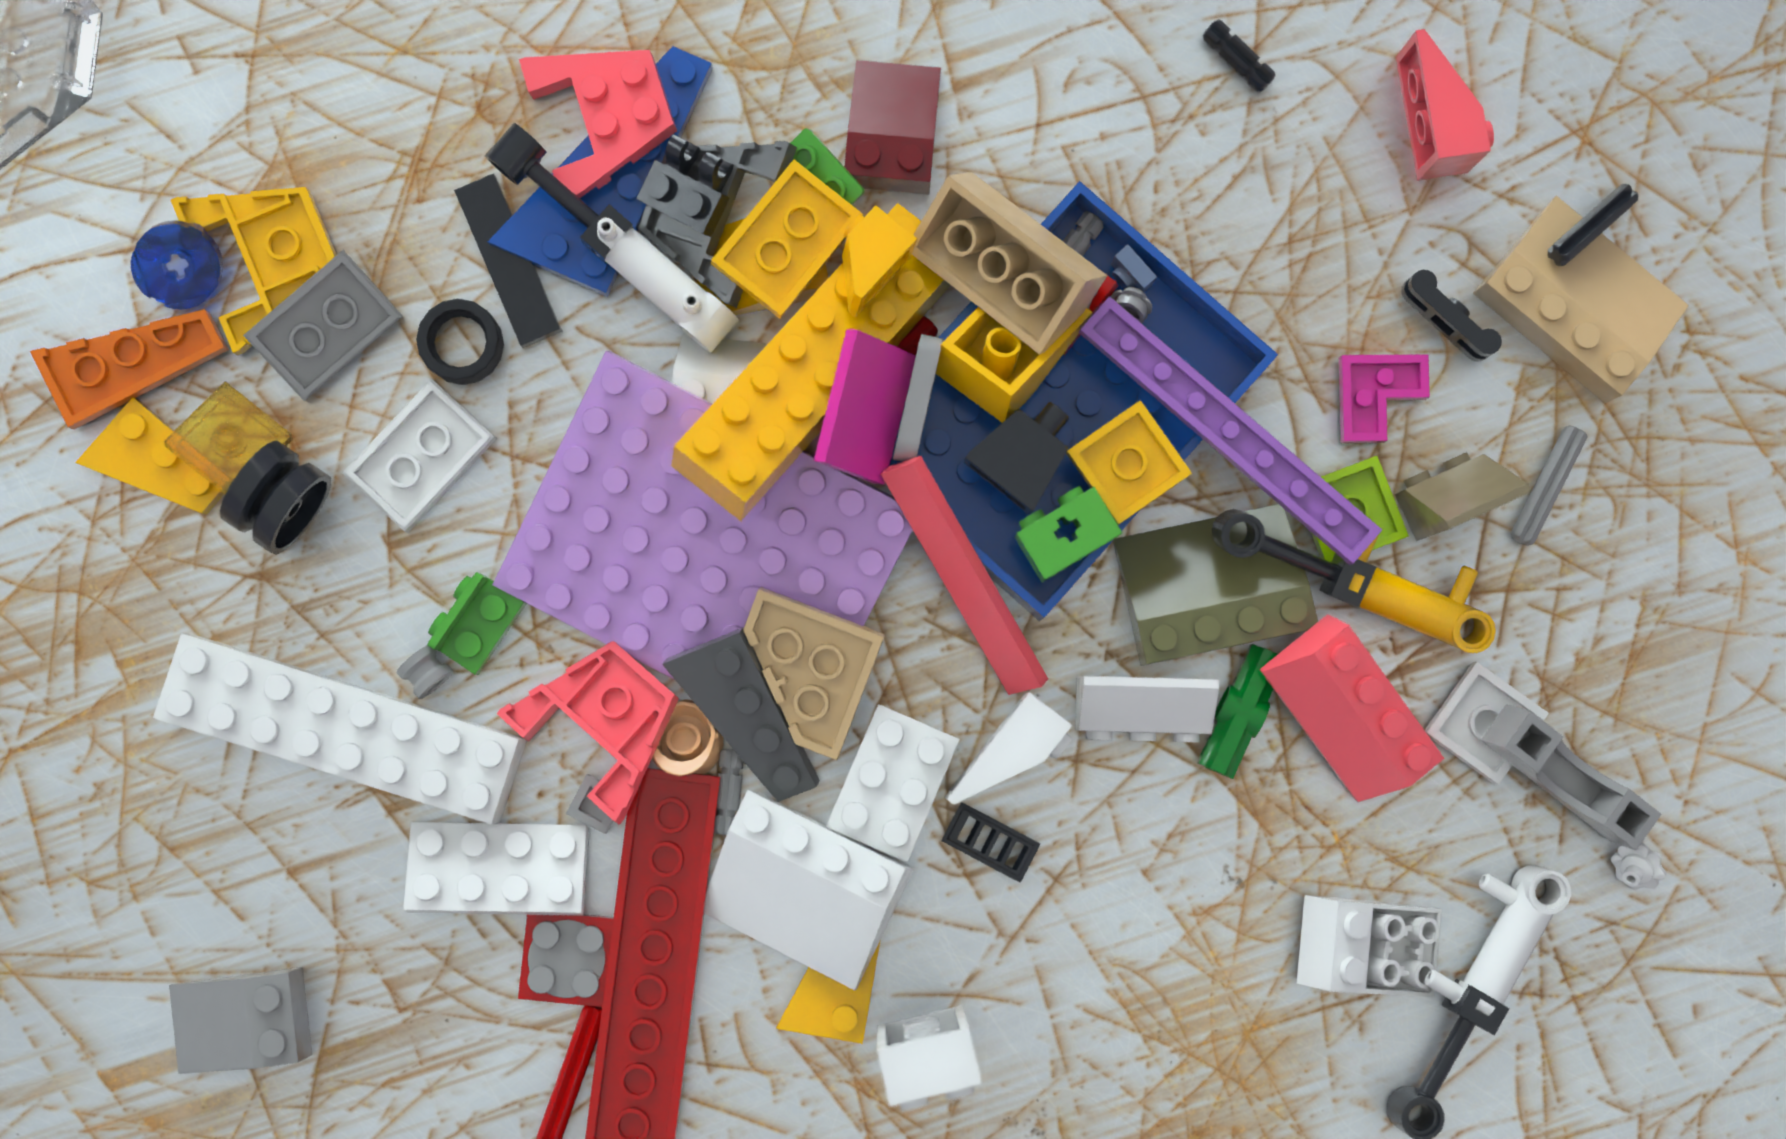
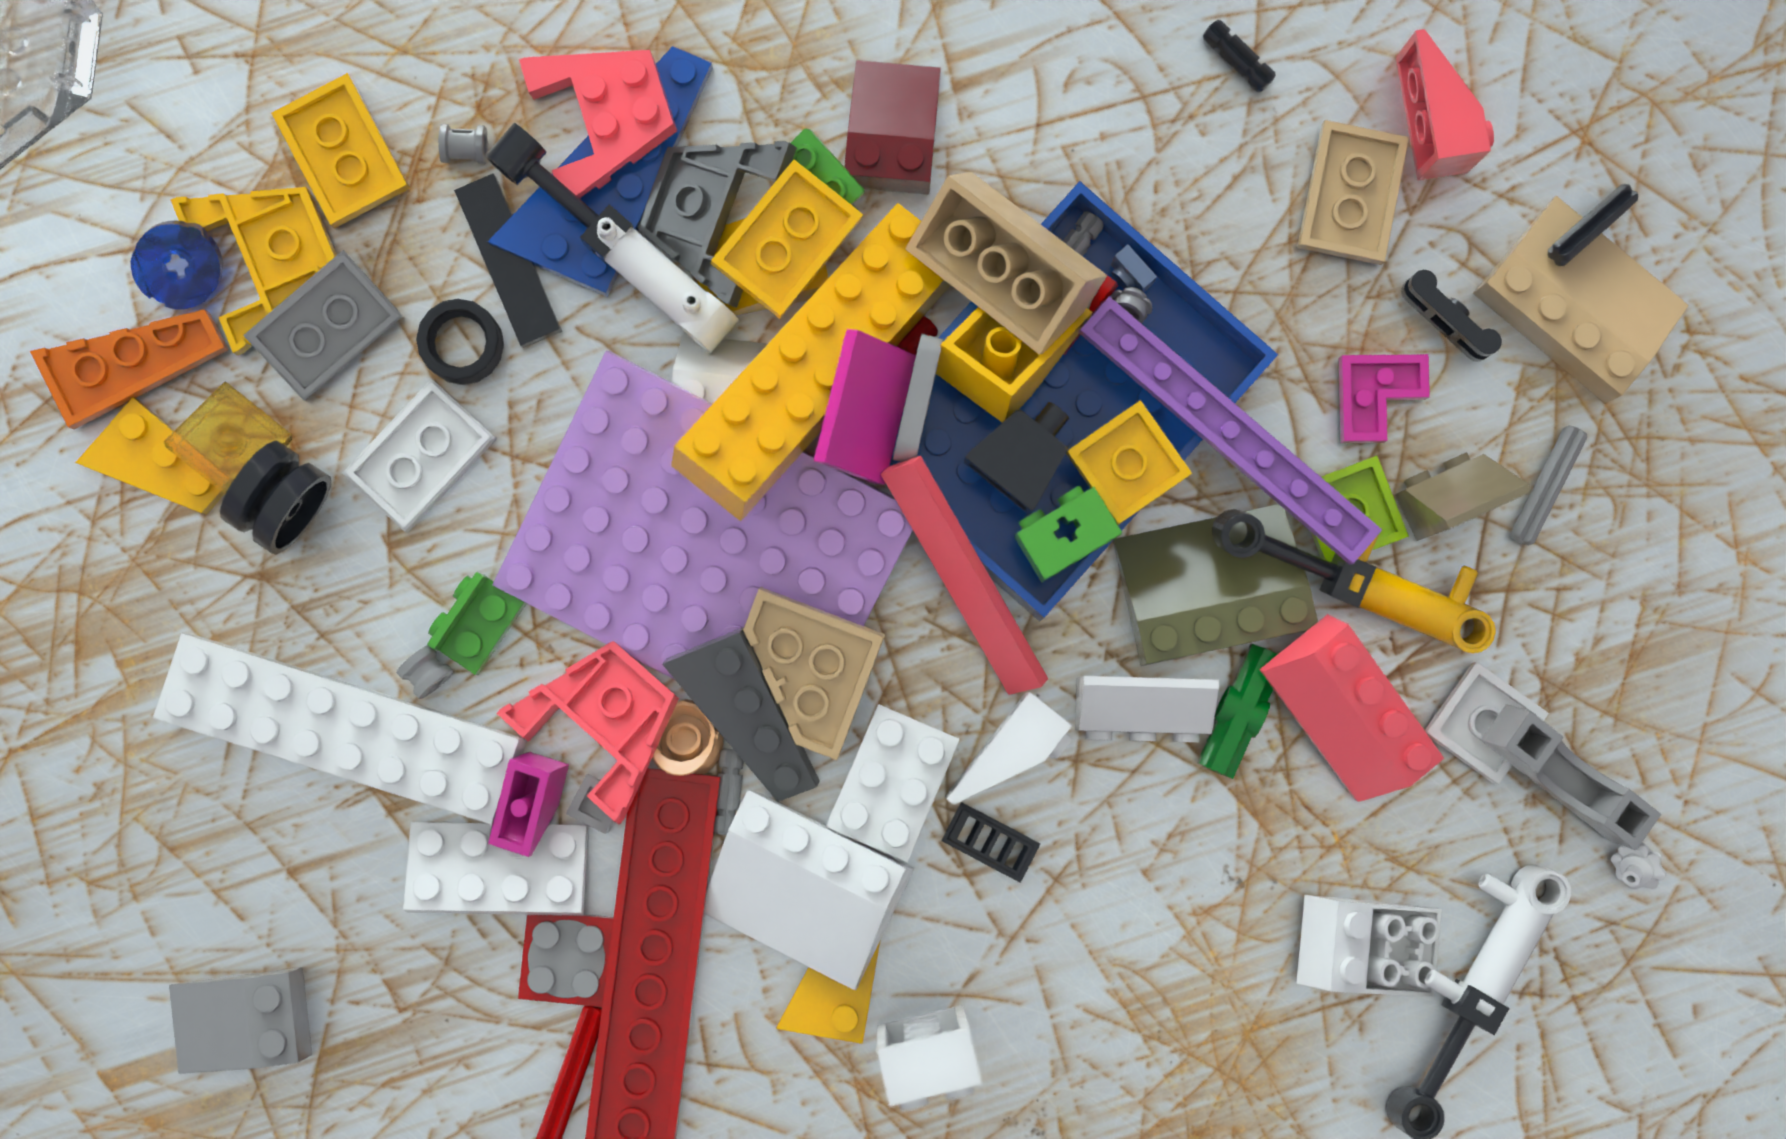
plate [636,134,734,237] -> none
yellow slope [842,205,917,318] -> none
none -> yellow plate [271,73,411,229]
none -> light grey bush [438,124,488,164]
none -> dark pink slope [488,752,569,857]
none -> tan plate [1297,120,1409,265]

